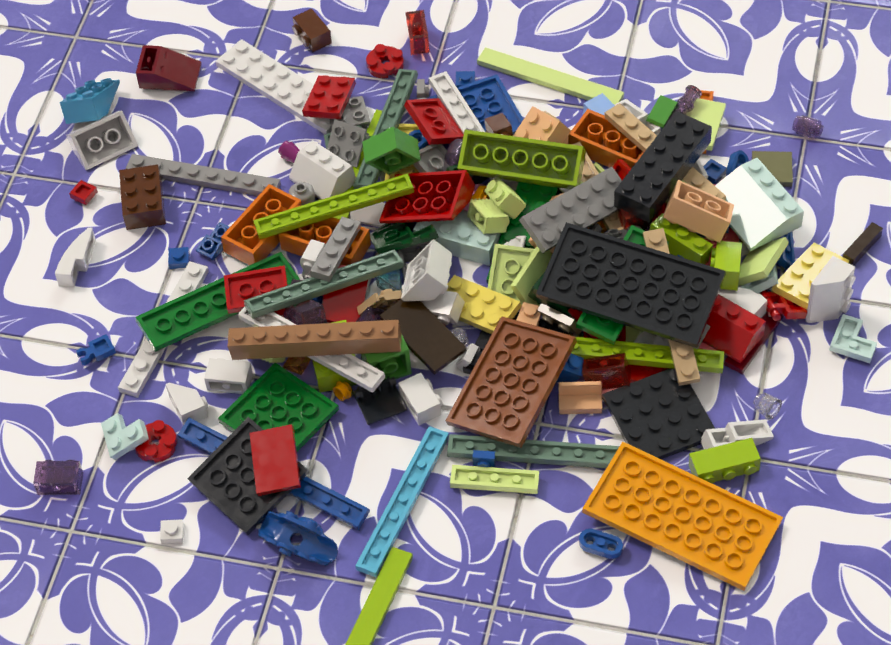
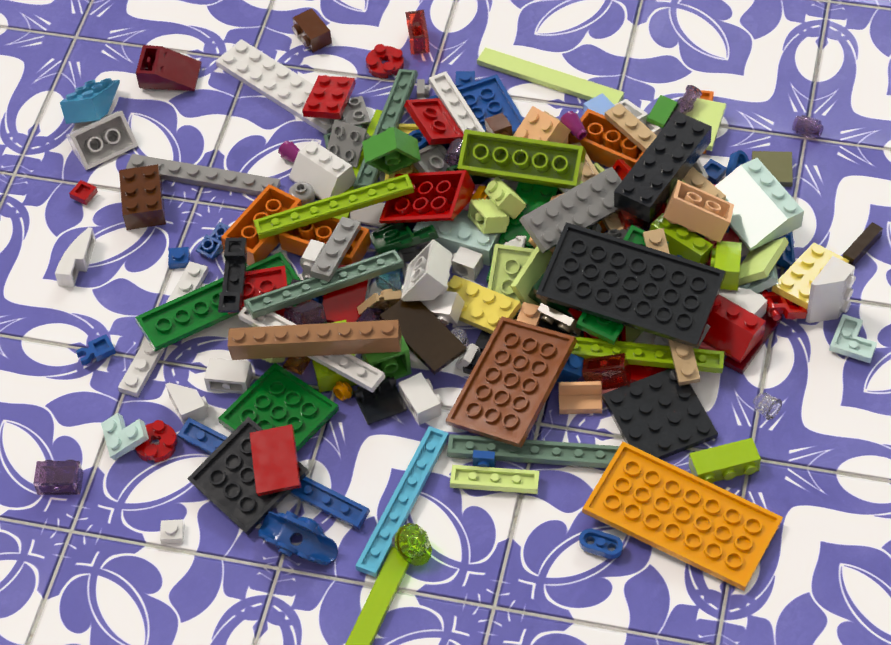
white slope [701,419,774,449] -> none
none -> black slope [218,238,247,313]
none -> clear neon green piece [392,523,432,566]
none -> white brick [451,246,483,281]
none -> magenta cone [560,111,587,140]

